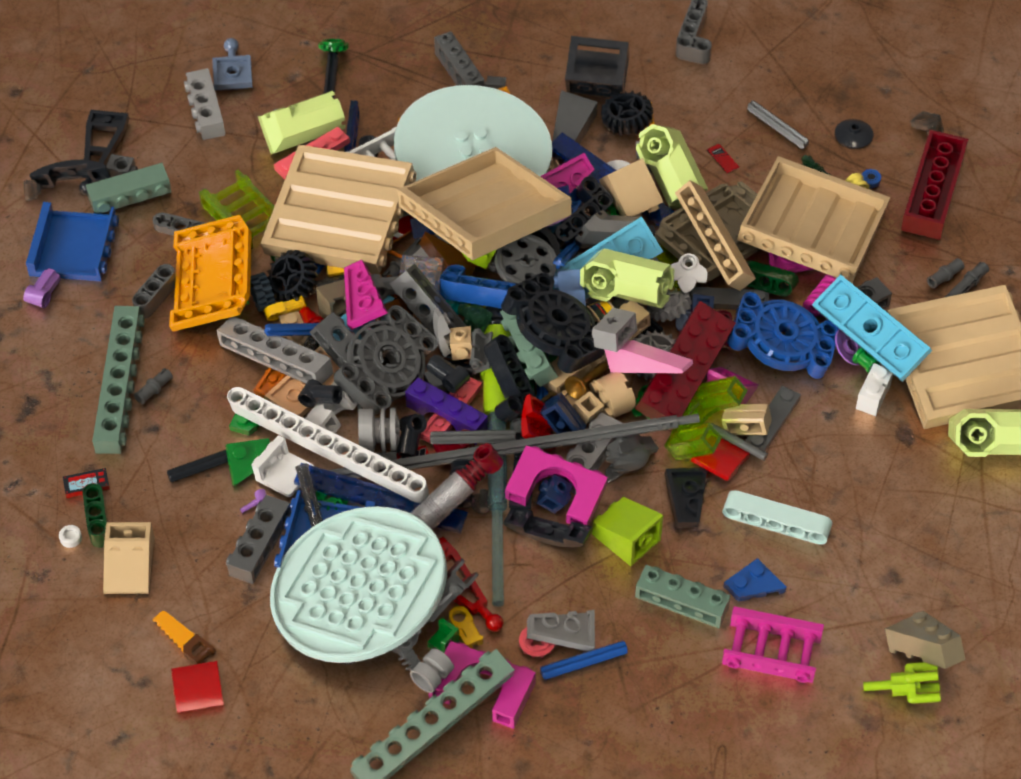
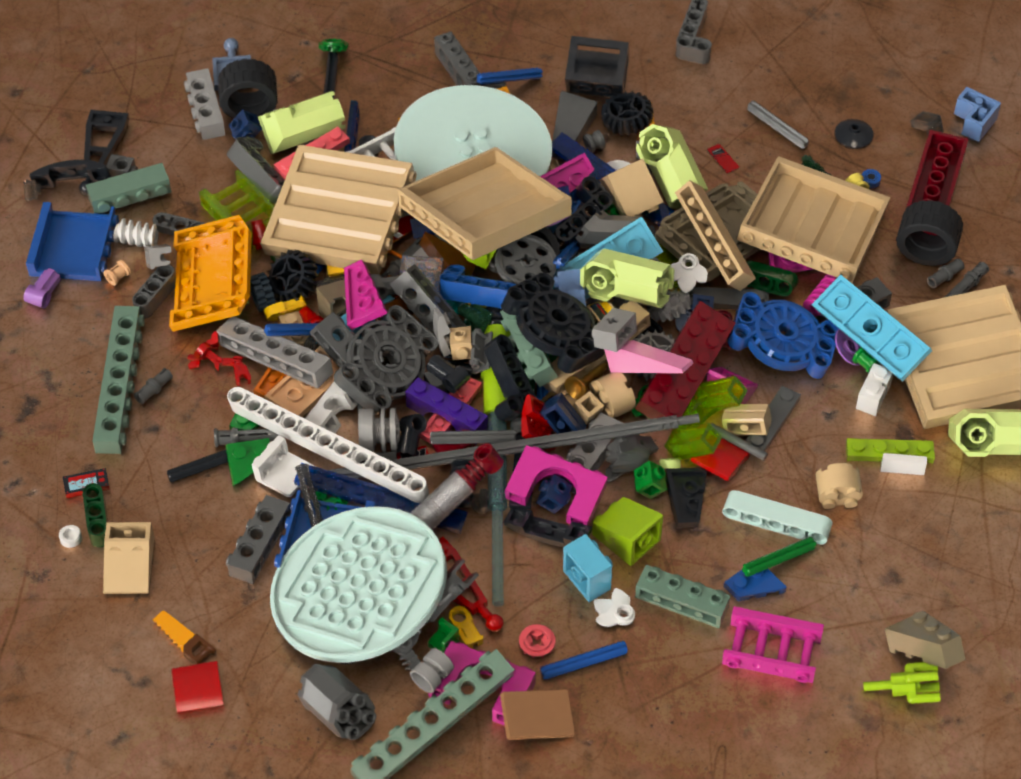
medium lavender hand [240,489,267,513] -> none
black piece [298,379,343,408] -> none
light grey wing [527,610,595,651] -> none
none -> light nougat bush [103,259,131,286]
none -> white piece [113,218,159,247]
none -> light grey hinge [144,244,172,269]
none -> red piece [187,331,251,387]
none -> dark grey pin [214,427,278,448]
none -> black tyre [218,59,278,118]
none -> dark grey beam [227,137,285,204]
none -> dark blue brick [229,109,262,140]
none -> red cone [251,219,266,250]
none -> dark grey brick [297,664,376,740]
none -> blue axle [476,68,543,85]
none -> medium nougat tile [500,690,575,740]
none -> medium azure brick [563,534,613,602]
none -> dark grey wheel [583,130,606,153]
none -> white plate [594,588,635,627]
none -> green brick [634,460,667,499]
none -> yellowish green tile [659,458,681,469]
none -> green axle [742,537,817,576]
none -> tan brick [815,463,863,509]
none -> lime plate [846,438,935,463]
none -> white tile [880,453,927,475]
none -> black tyre [896,200,964,266]
none -> medium blue brick [954,87,1001,142]

